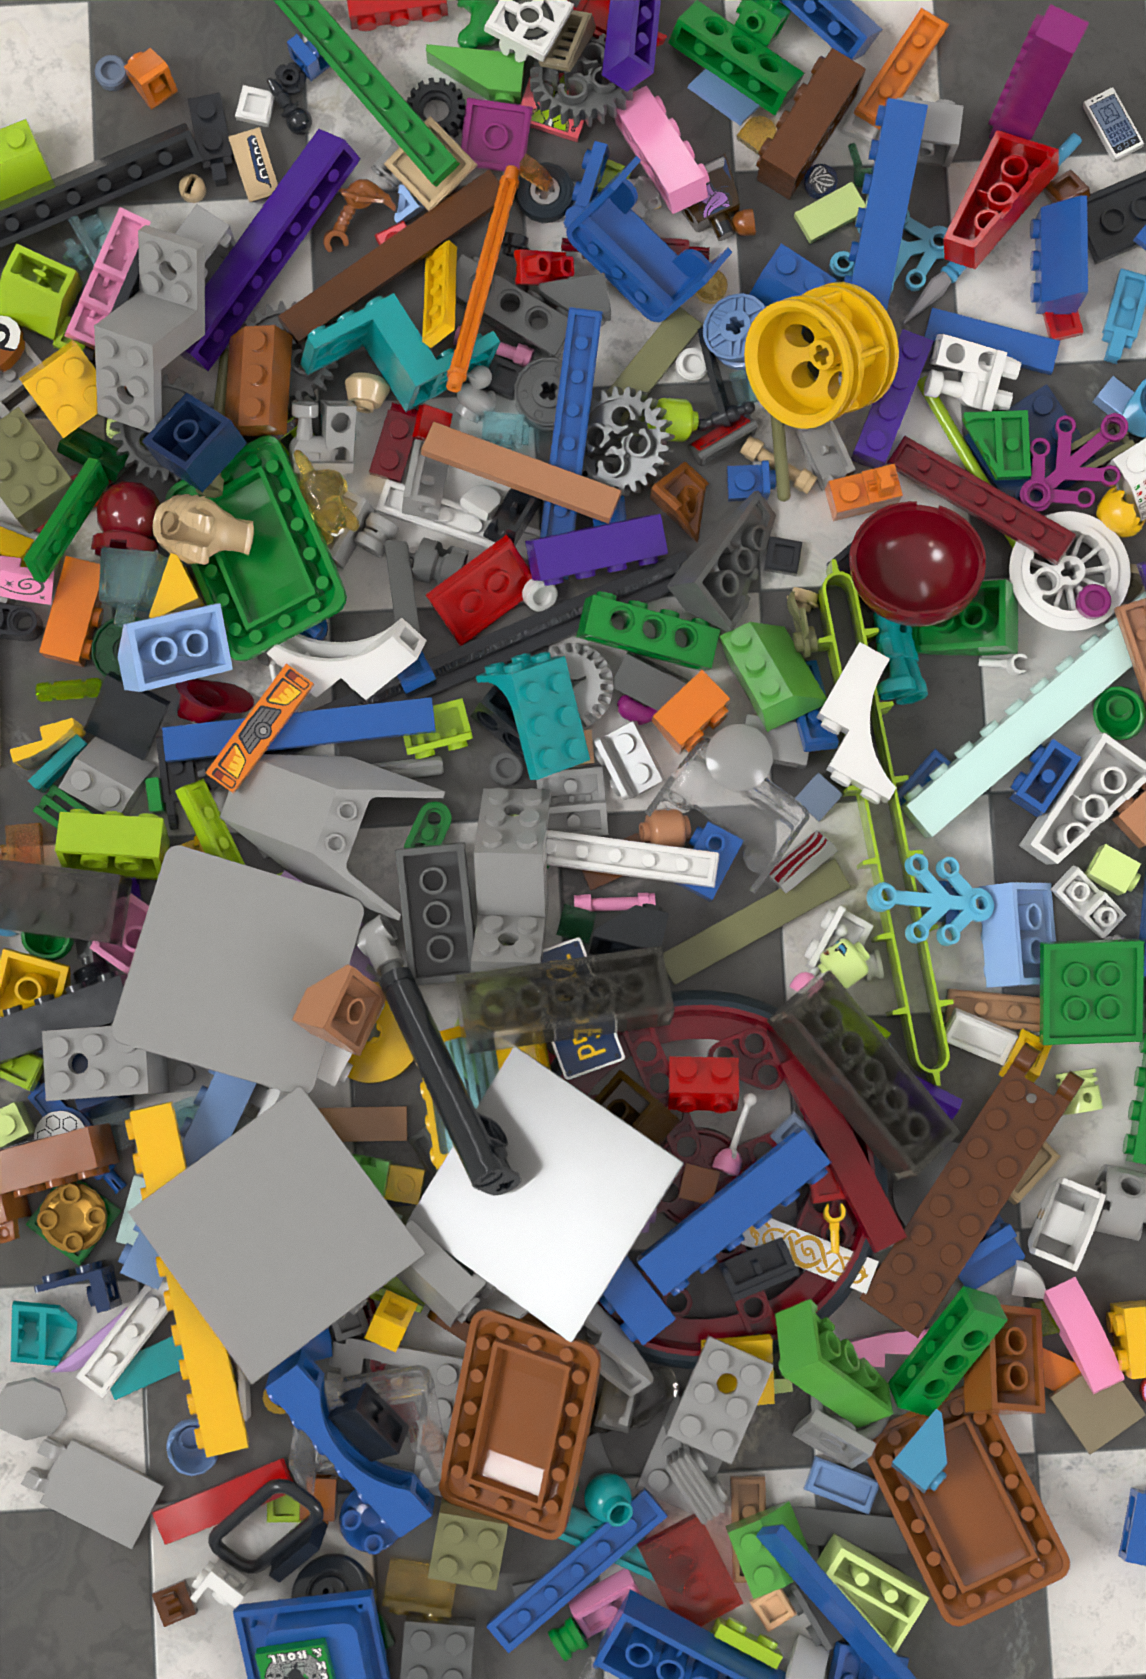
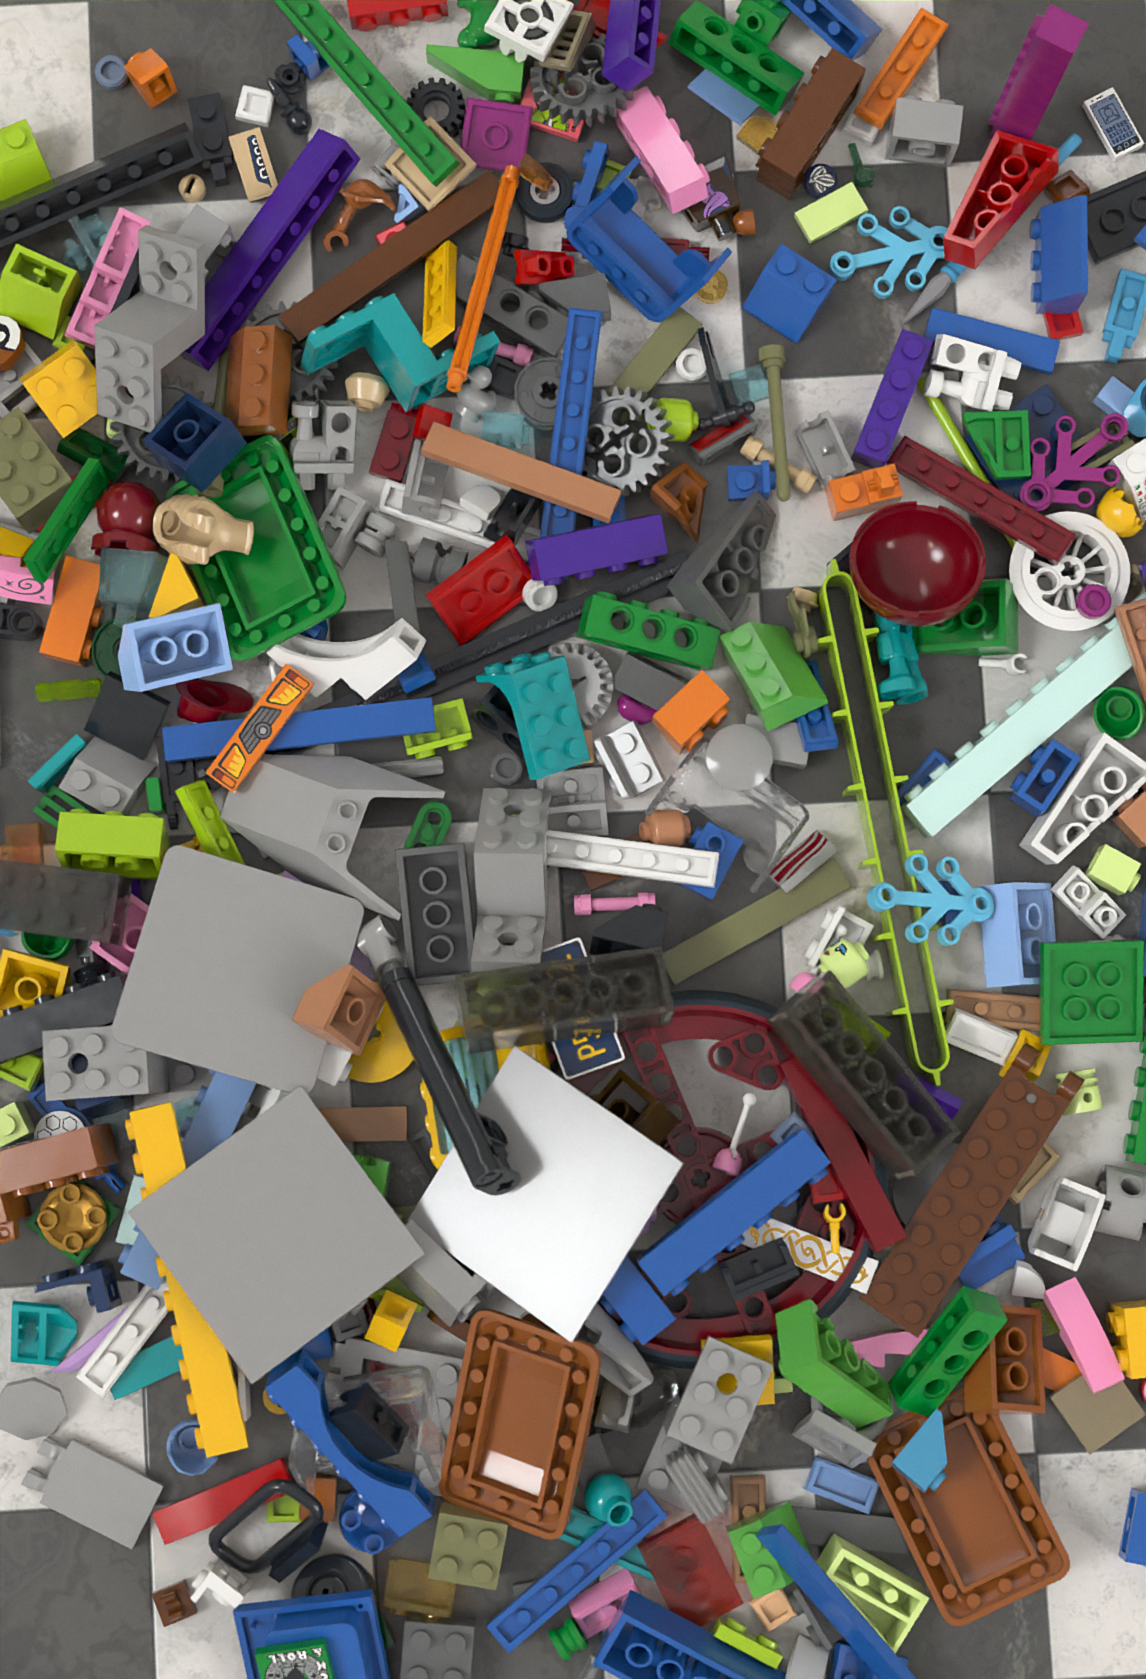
yellow slope [10,718,86,771] -> none
clear yellow animal [294,450,360,545] -> none
yellow brick [385,1164,426,1205] -> none
clear green tile [556,904,597,944] -> none
red bracket [668,1056,739,1113] -> none
dark orange tile [678,1163,720,1204] -> none
medium blue wheel [703,293,766,370] -> none
yellow wheel [744,282,899,429] -> none
black tile [764,536,803,576] -> none
sand blue slope [794,773,843,822] -> none
white arch [816,642,896,804] -> none
blue brick [844,98,928,311] -> none

